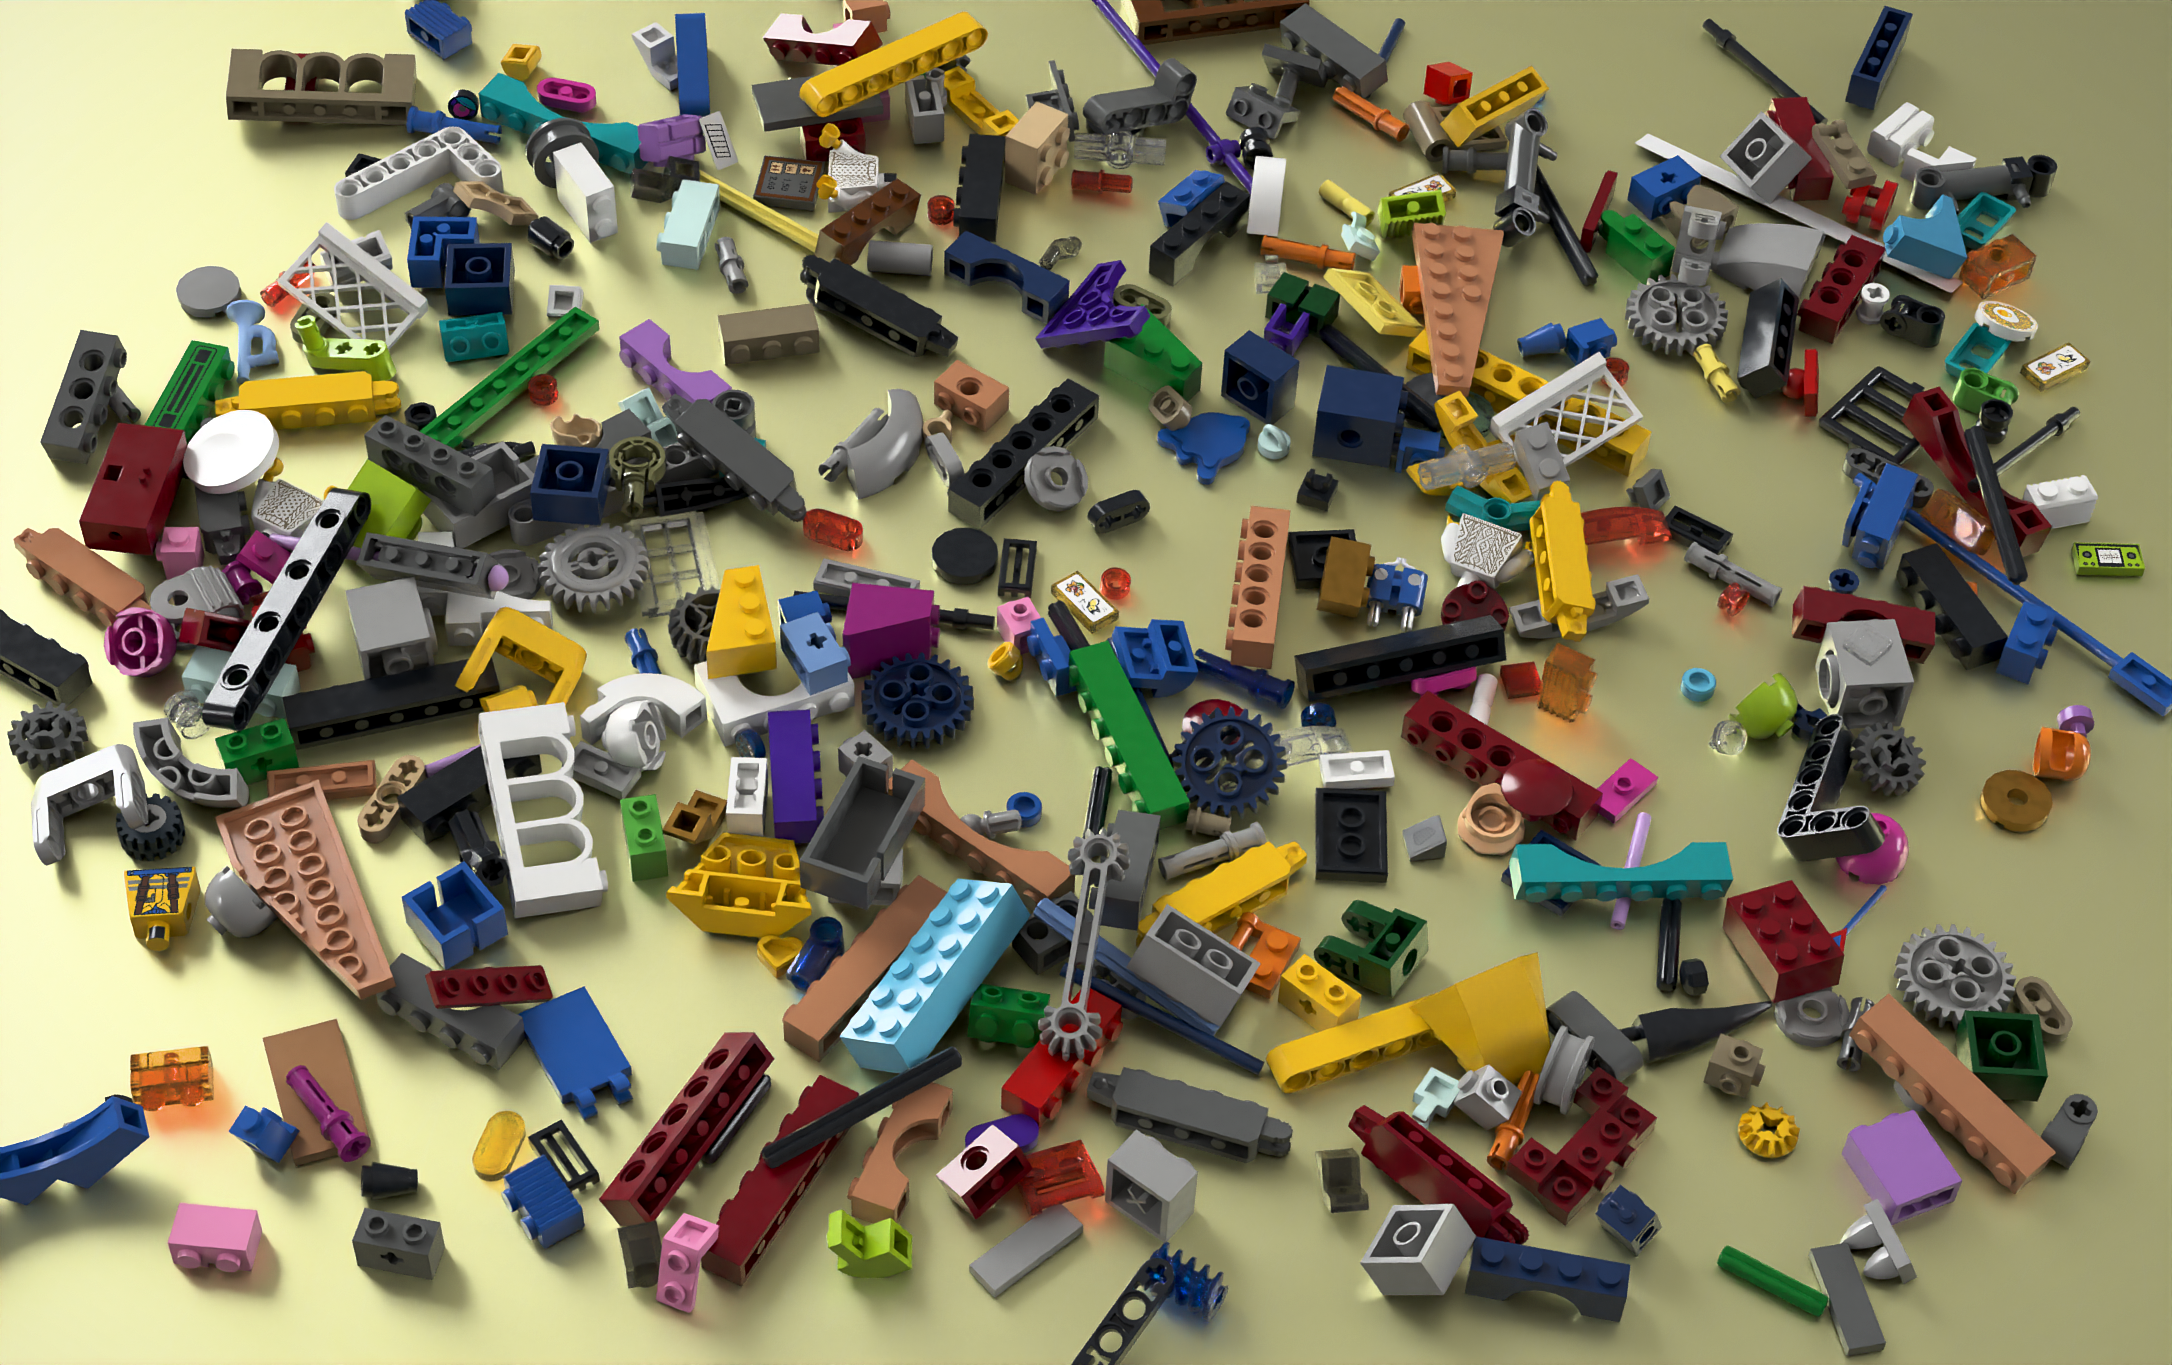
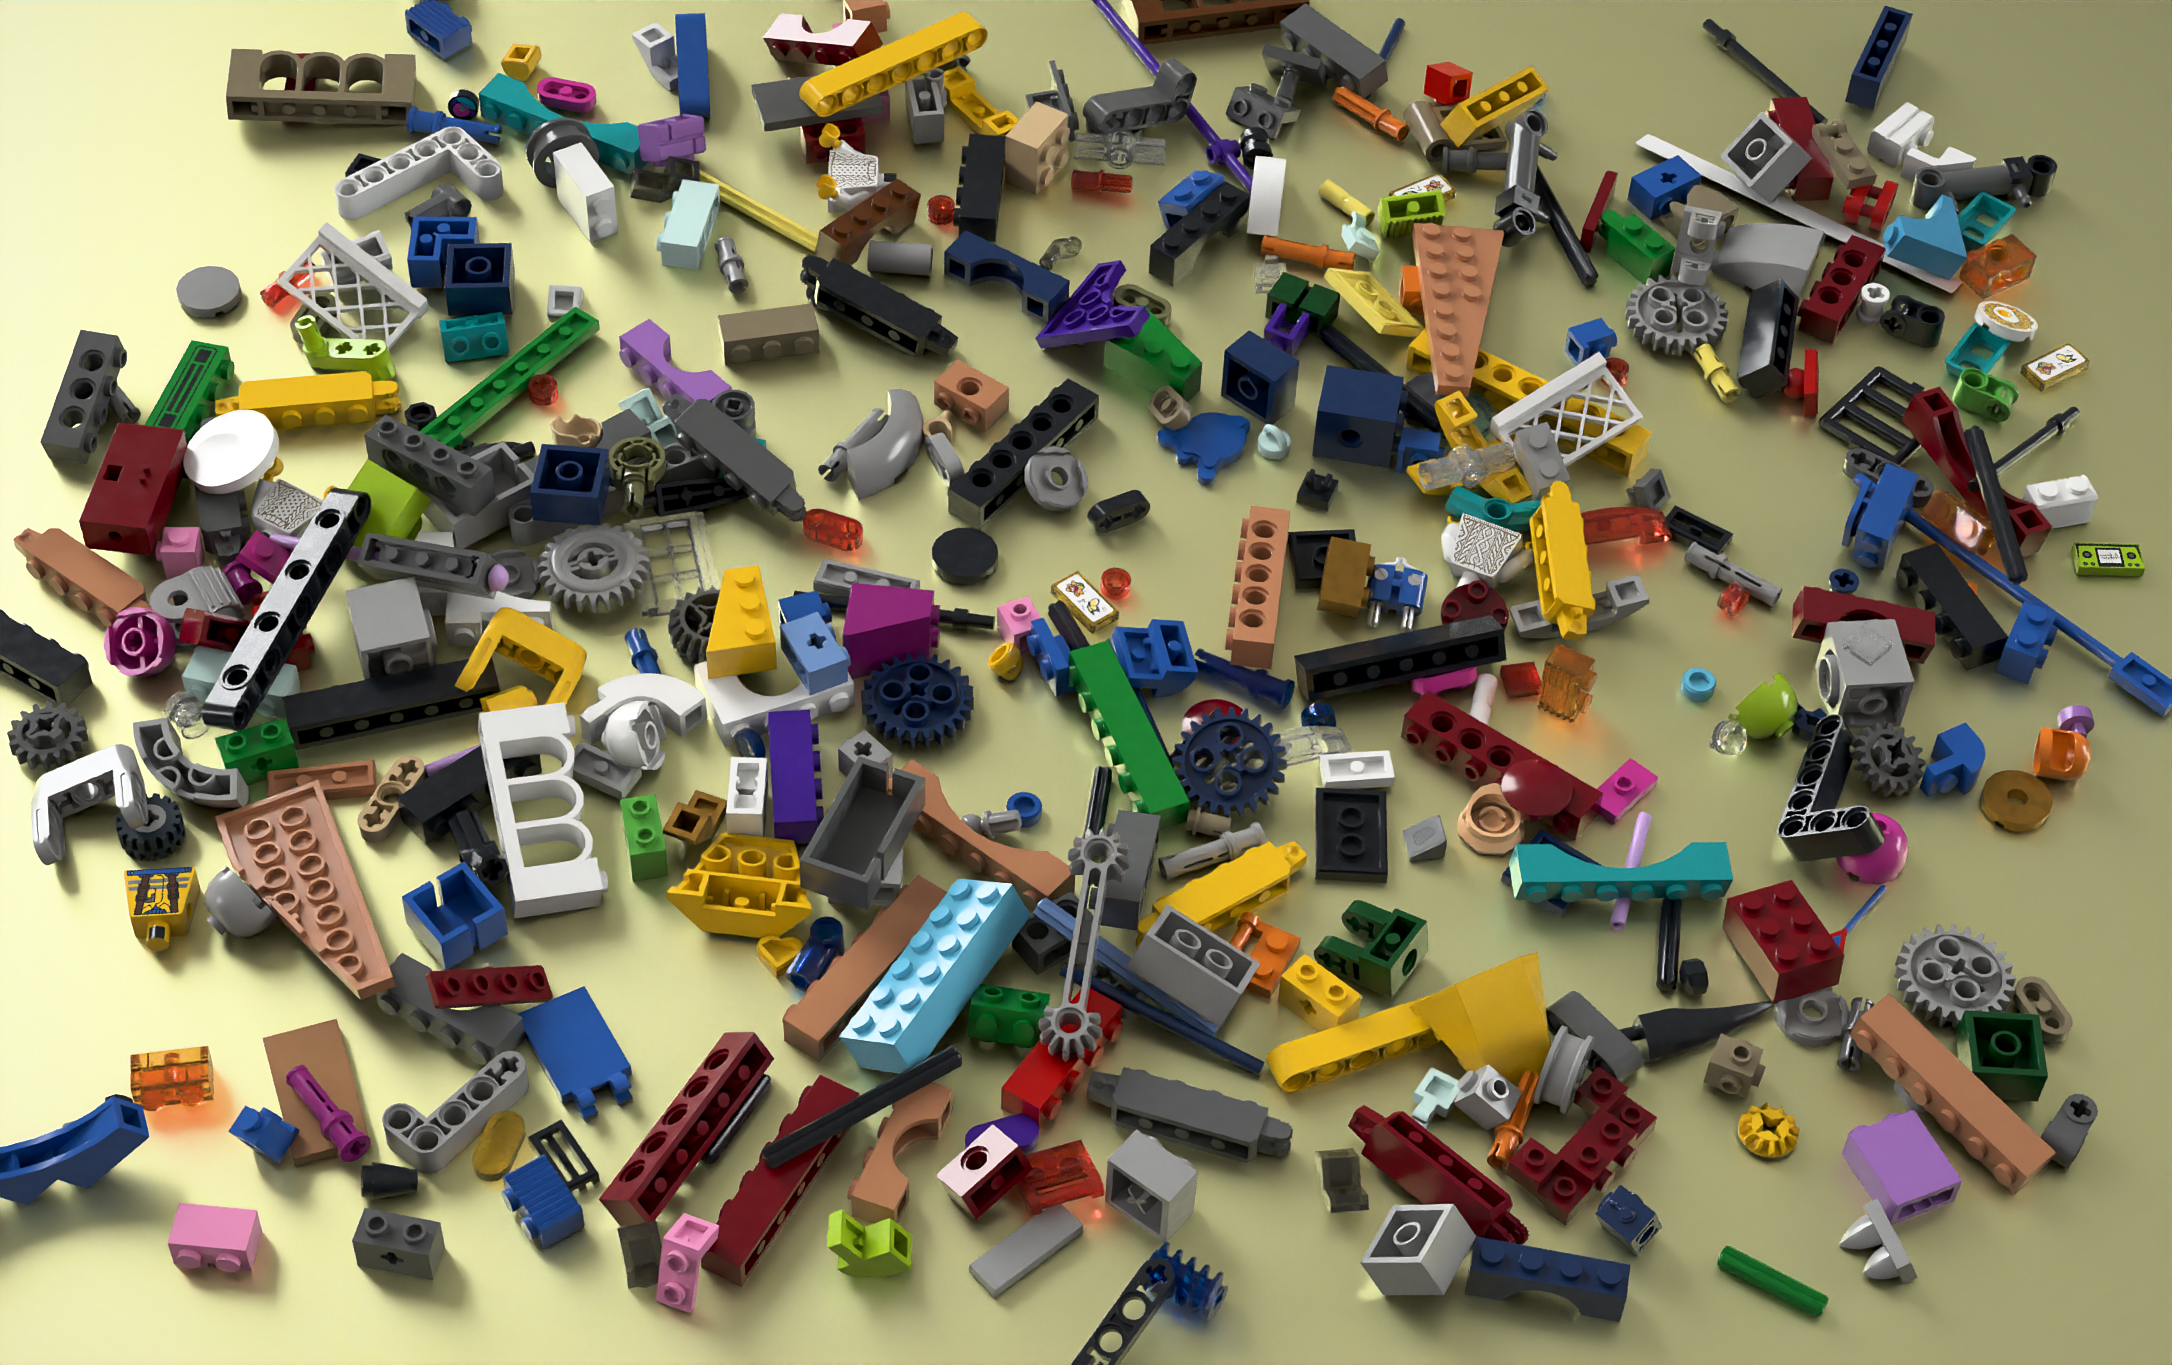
light blue piece [226,300,279,385] -> none
tan tile [453,181,539,226] -> none
black brick [528,216,574,260] -> none
white sticker [699,111,738,170] -> none
dark grey tile [753,155,825,211] -> none
black tile [998,538,1037,598] -> none
blue cone [1517,323,1567,357] -> none
dark grey tile [1808,1243,1886,1356] -> none
black wheel [1975,399,2013,444] -> none
none -> light grey beam [382,1051,529,1174]
none -> blue brick [1919,722,1985,797]

